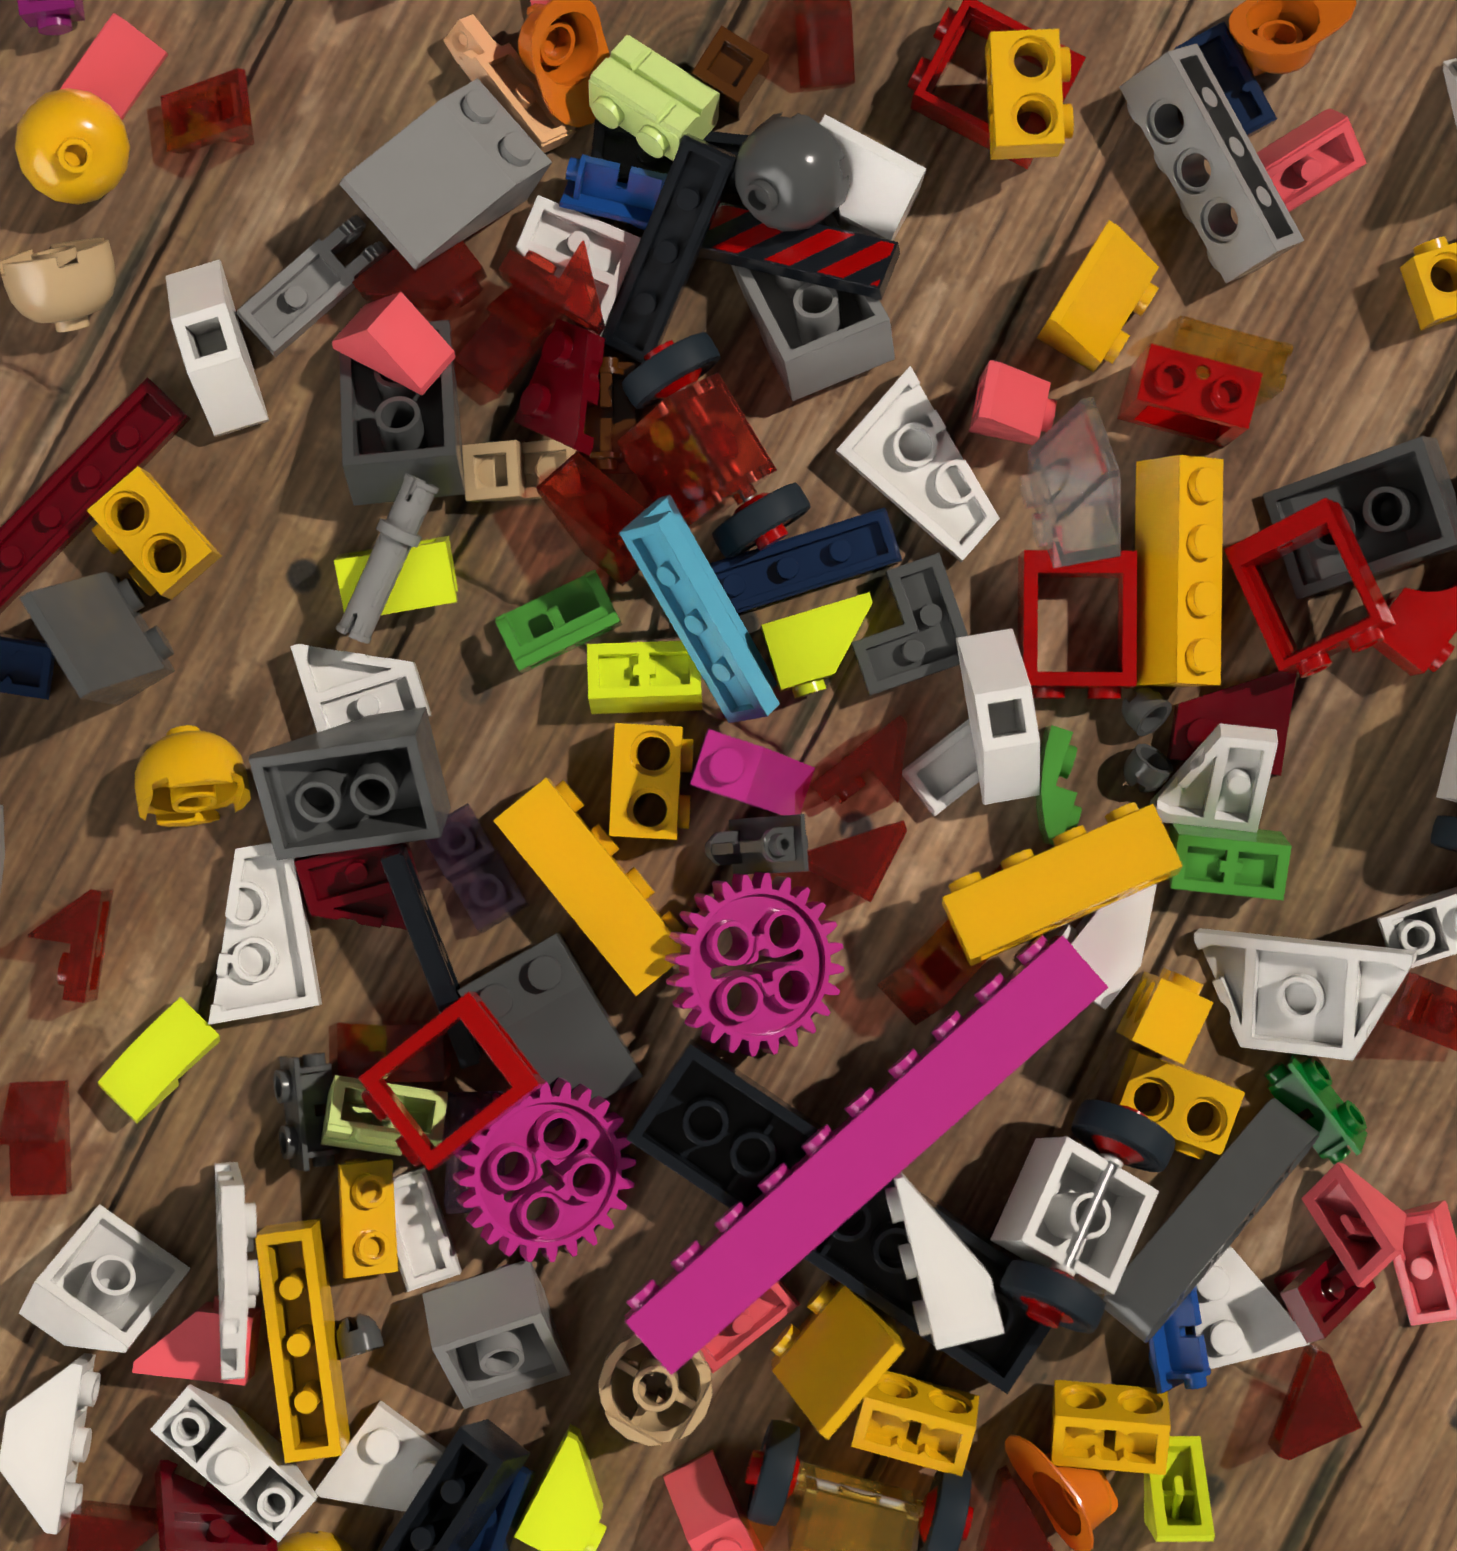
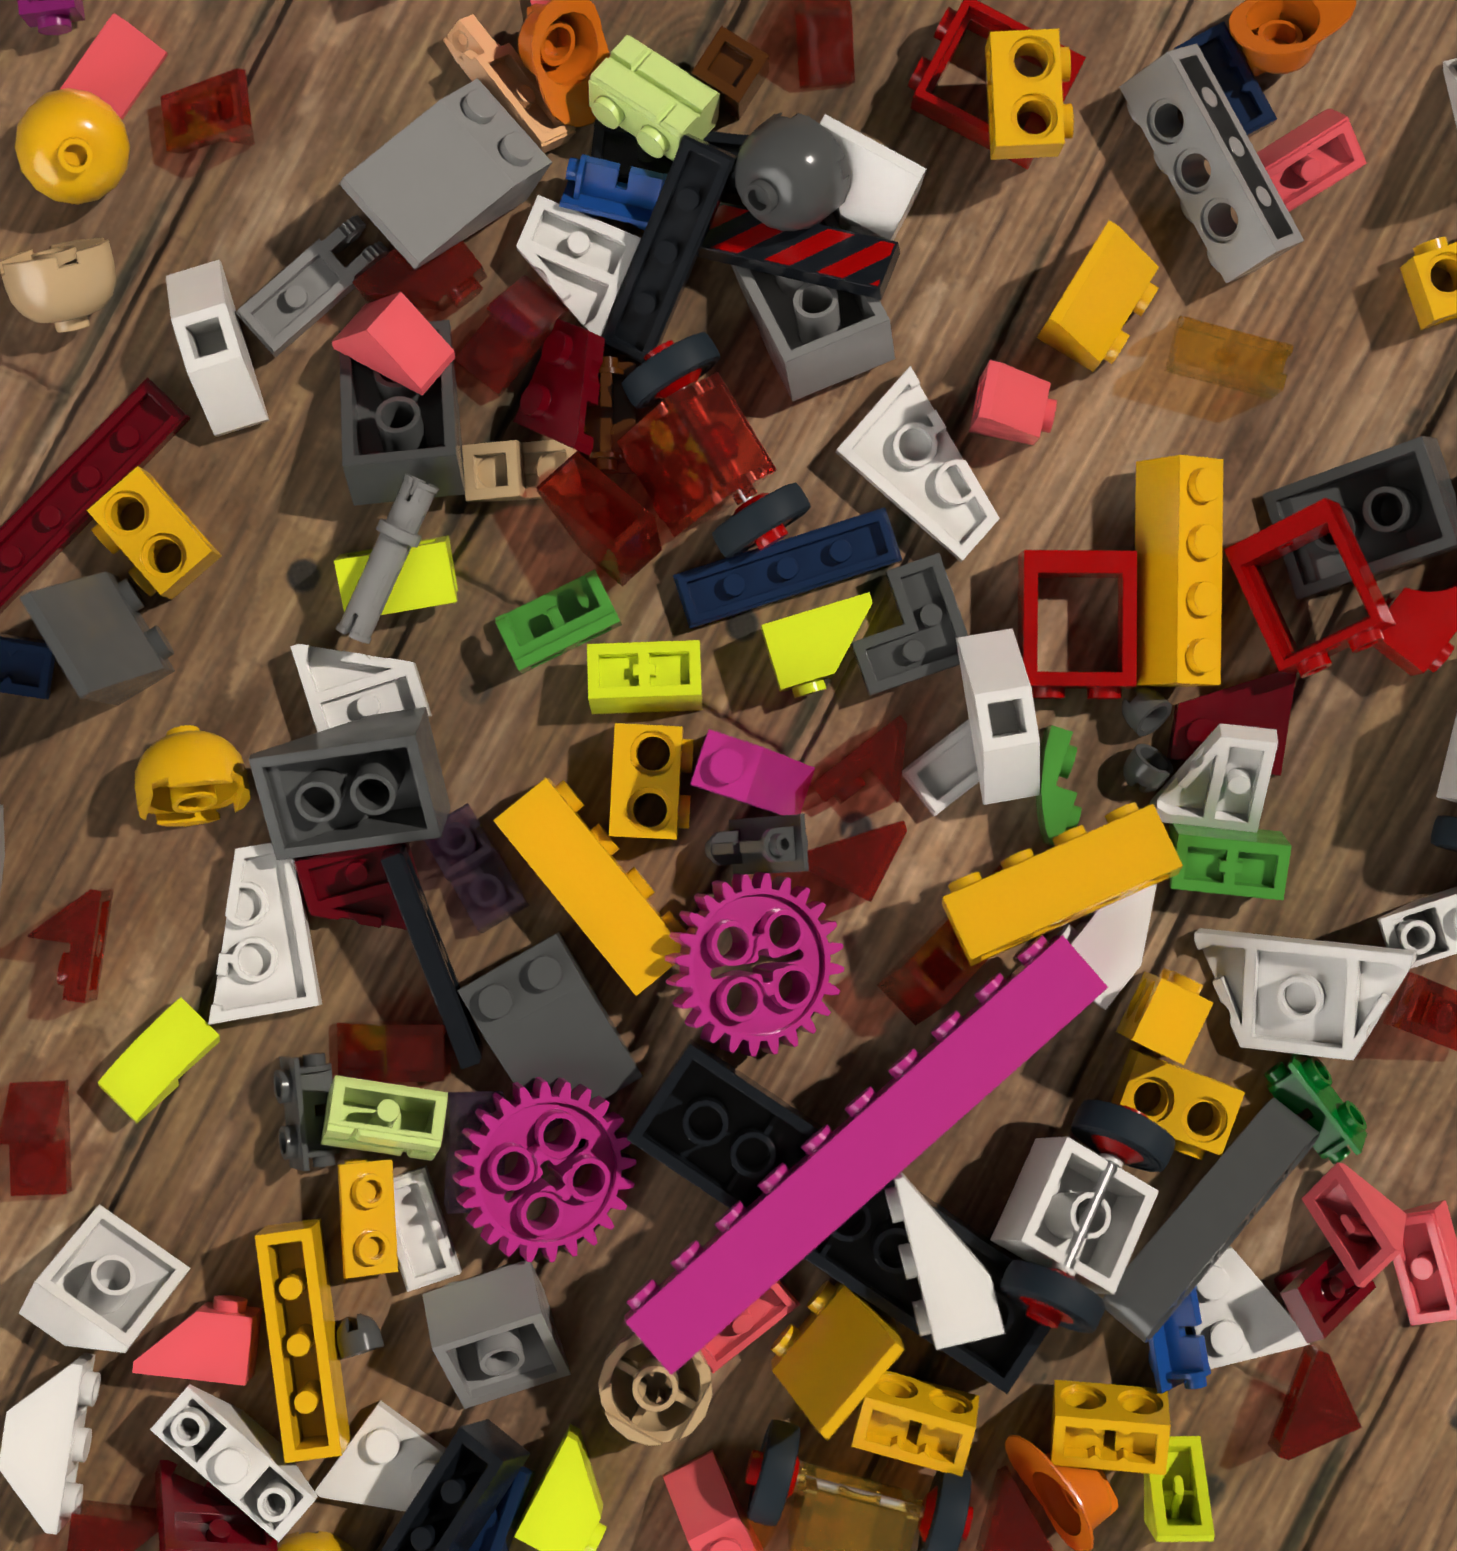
white wing [214,1162,259,1380] -> none
red window [358,991,546,1171] -> none
clear red slope [499,240,605,336] -> none
medium azure fence [619,495,780,723] -> none
clear slope [1020,397,1121,568] -> none
red window [1117,343,1263,447] -> none

